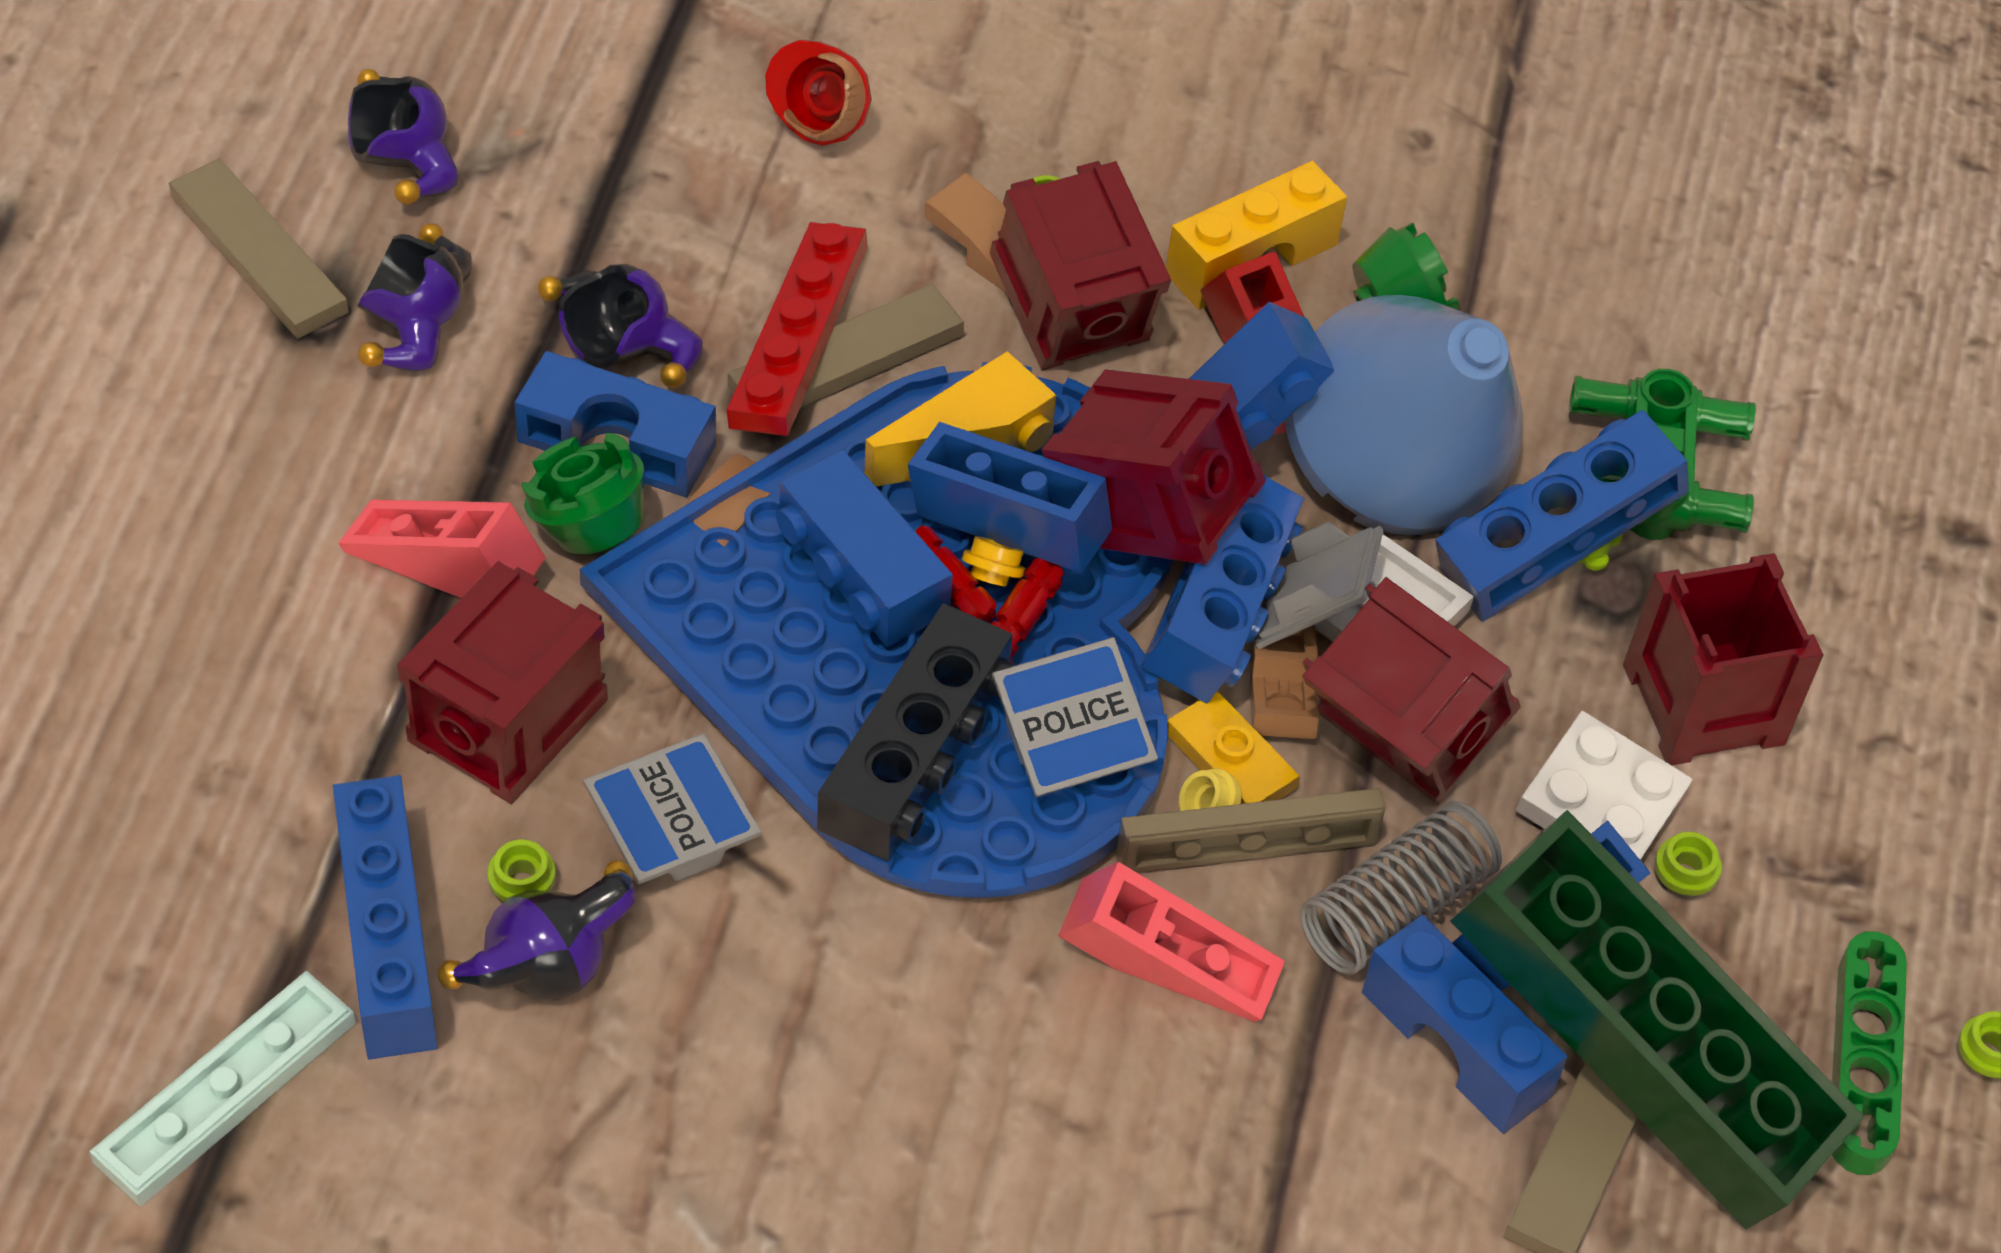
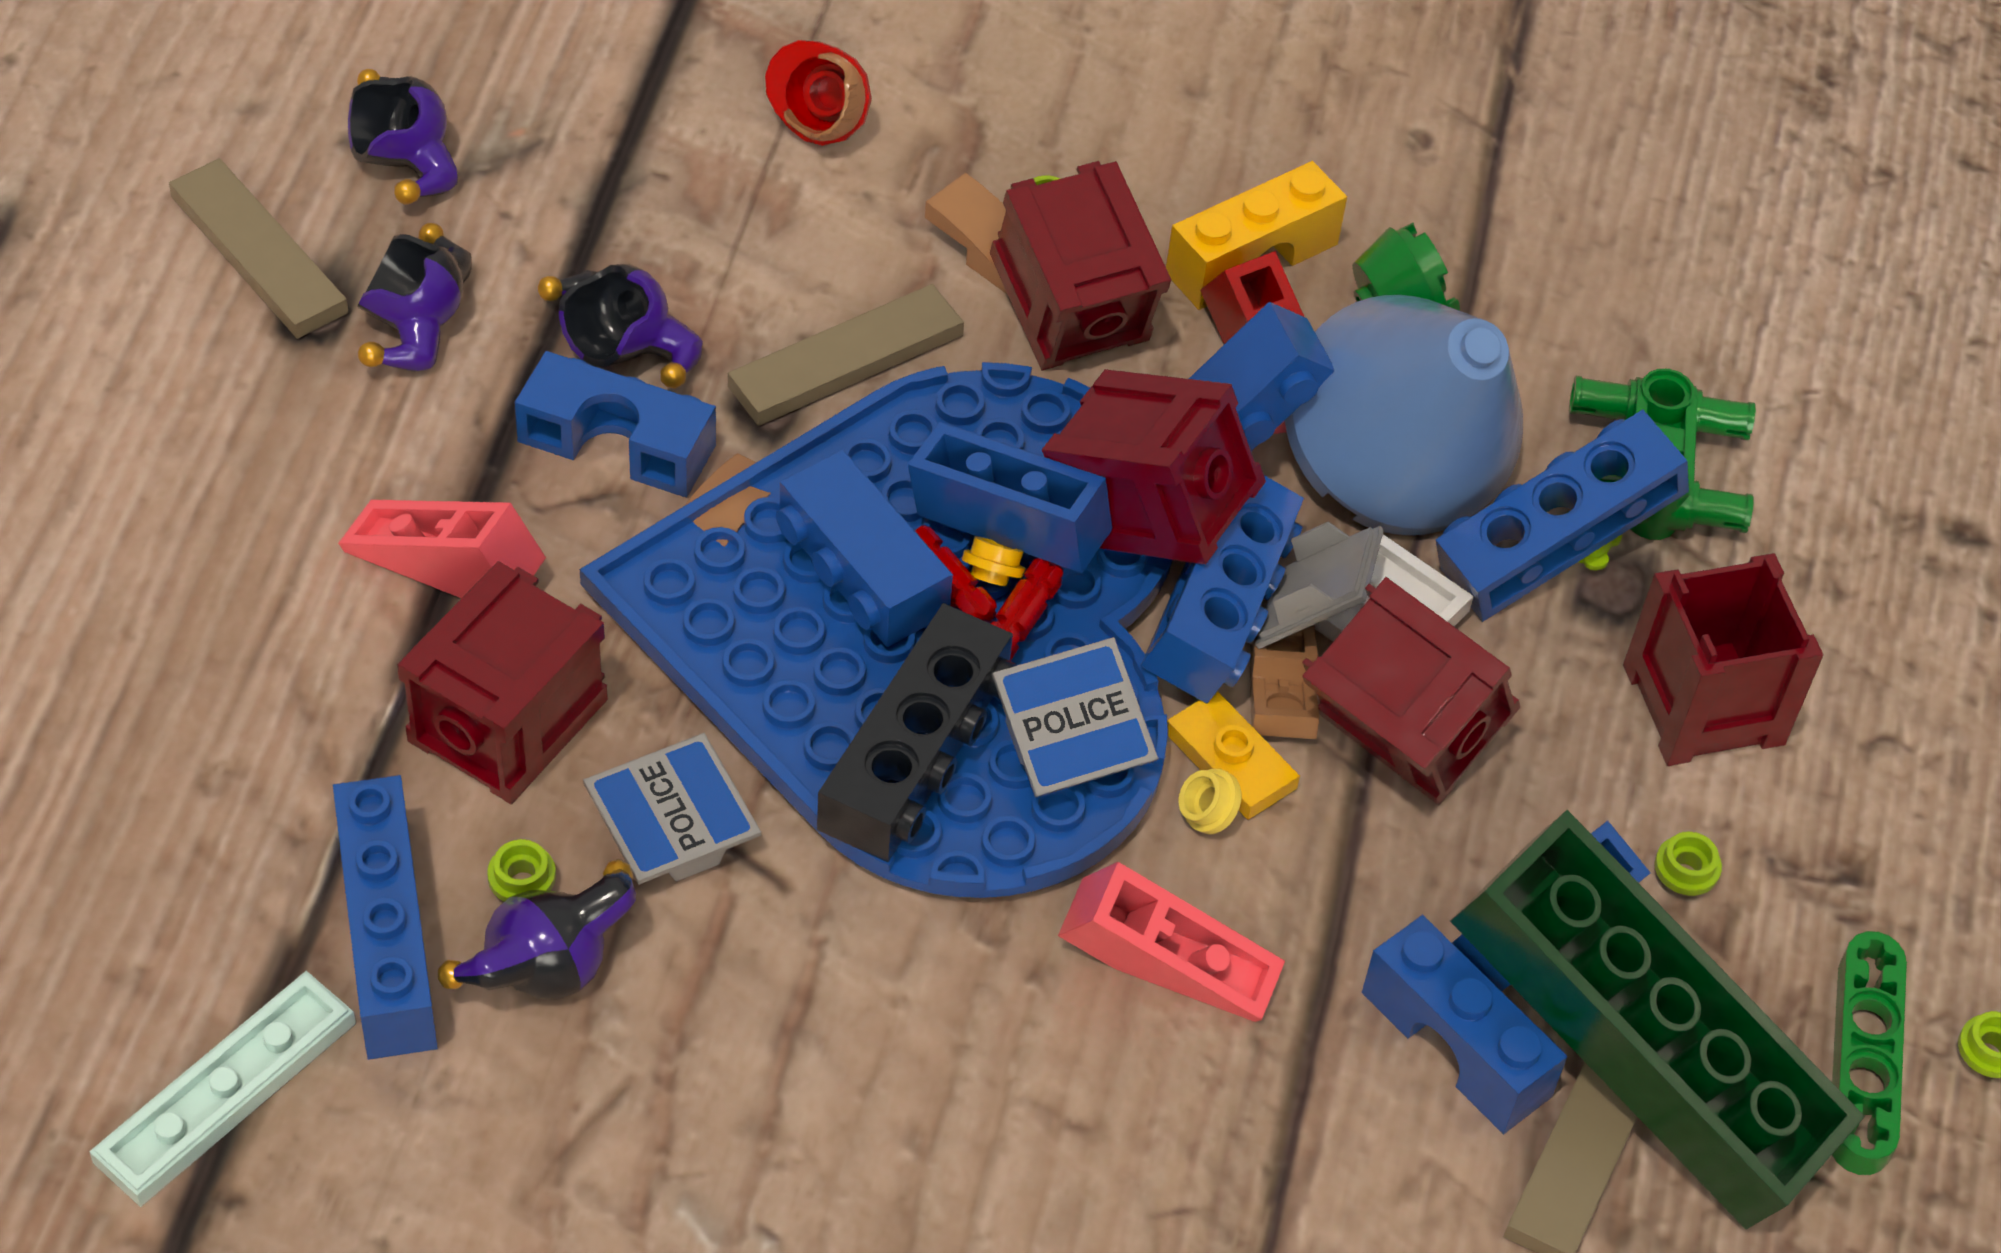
green cone [521,433,644,554] -> none
red plate [726,222,868,436] -> none
yellow slope [864,351,1056,486] -> none
dark tan tile [1115,788,1386,873] -> none
light grey piece [1301,800,1502,975] -> none
white plate [1515,710,1693,860] -> none

